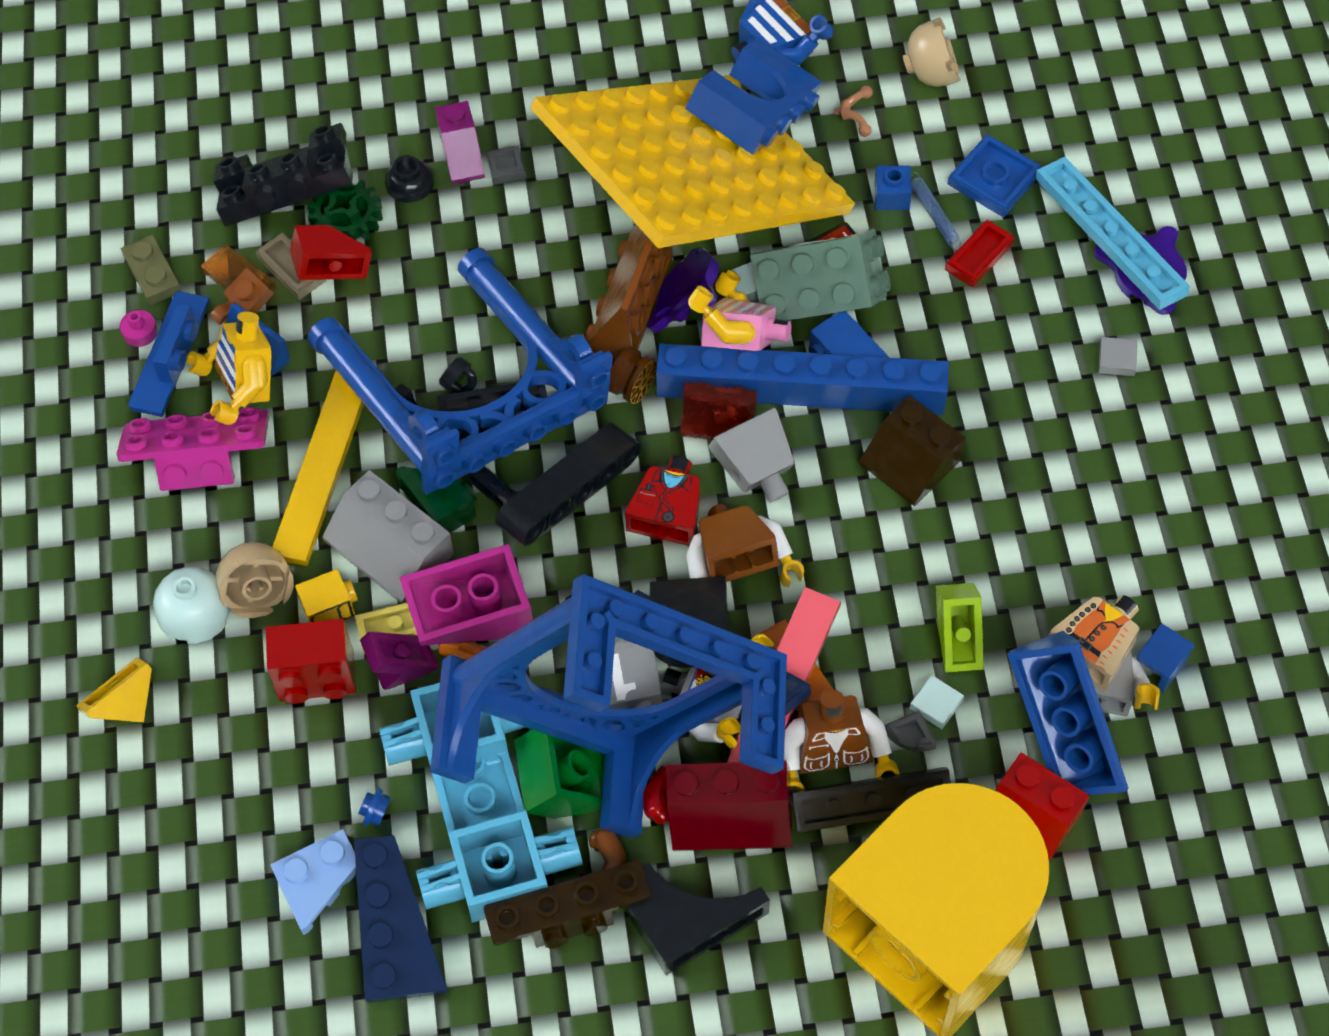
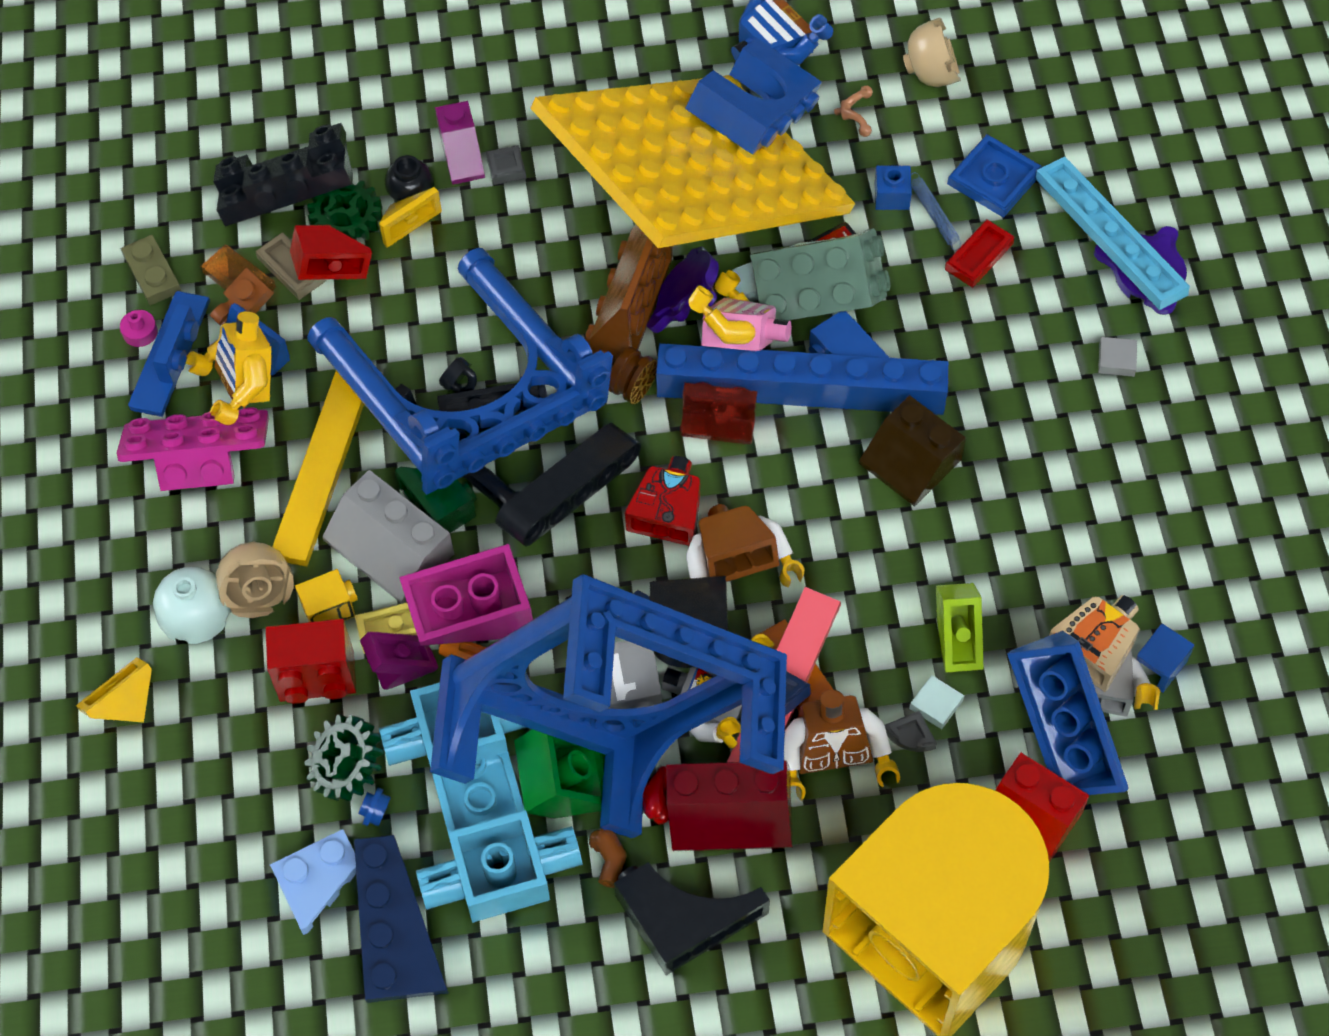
dark brown bracket [483,860,651,948] -> none
light grey torso [708,408,794,503] -> none
black tile [791,767,951,833] -> none
none -> dark green gear [304,714,384,801]
none -> yellow slope [379,187,442,248]

